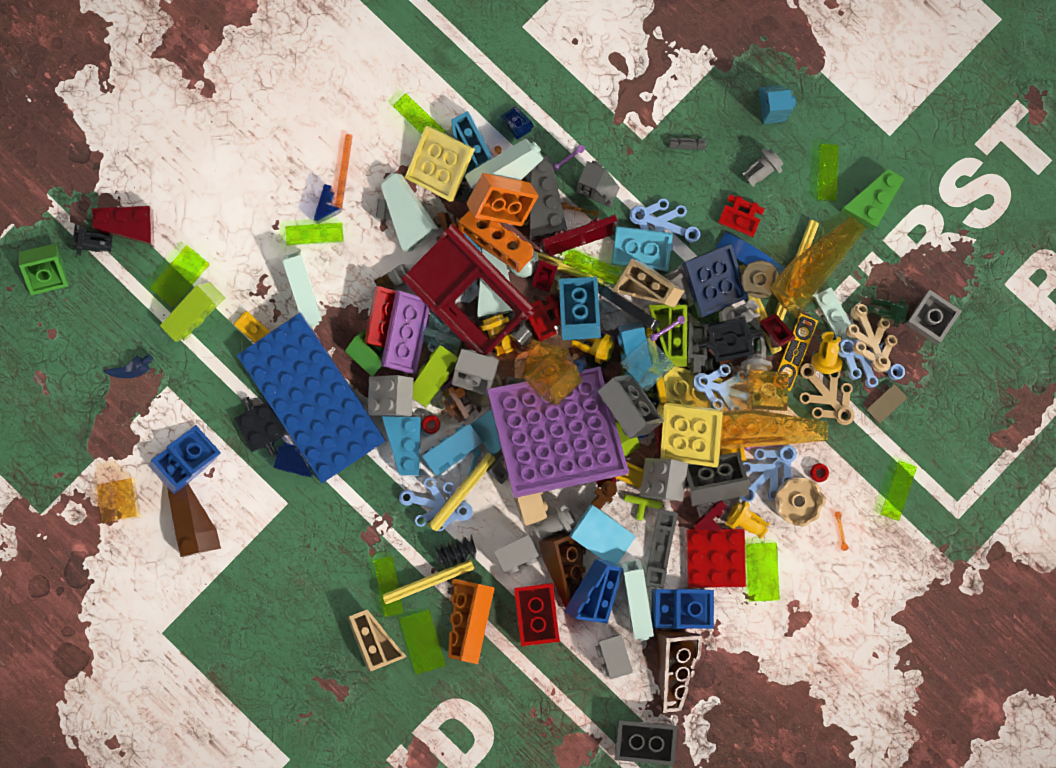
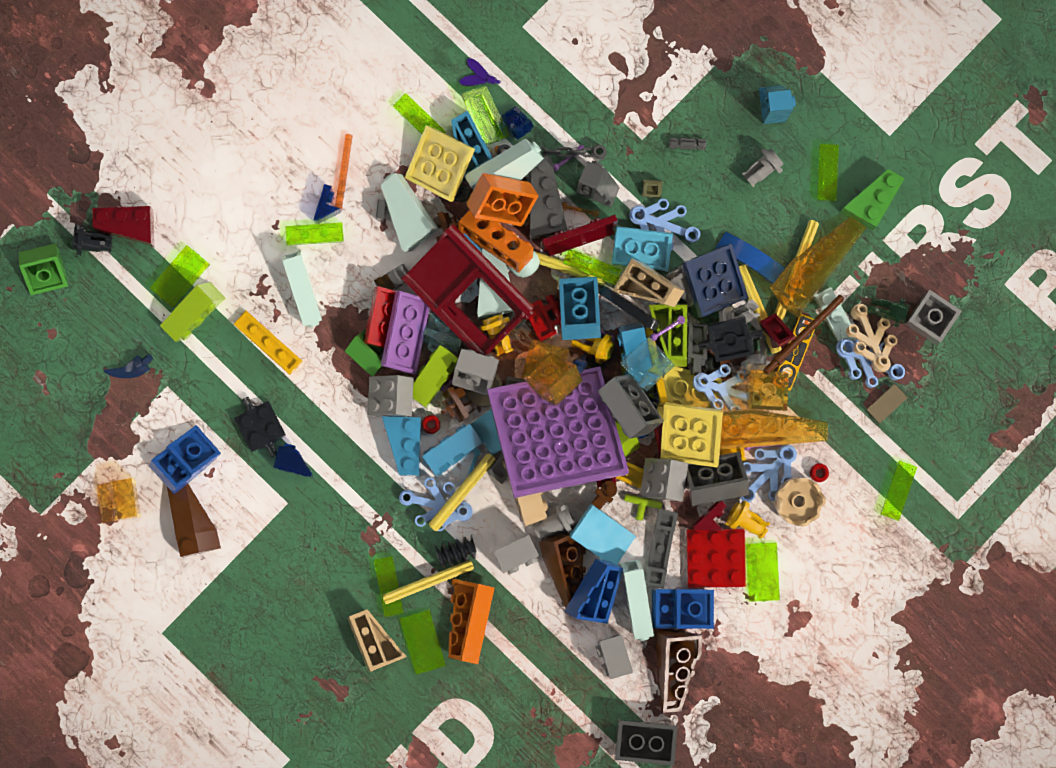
blue plate [237,312,386,483] -> none
dark grey leg [509,323,534,351] -> none
red brick [514,583,560,646] -> none
dark red slope [532,258,559,292] -> none
red plate [718,194,765,238] -> none
dark tan tile [741,261,779,299] -> none
tan plant [799,363,854,425] -> none
yellow piece [811,332,843,374] -> none
clear orange hinge [835,511,849,551] -> none
none -> dark purple piece [459,58,501,86]
none -> clear neon green piece [461,86,510,145]
none -> dark grey piece [497,144,607,161]
none -> olive slope [642,180,663,198]
none -> reddish brown bar [763,294,844,375]

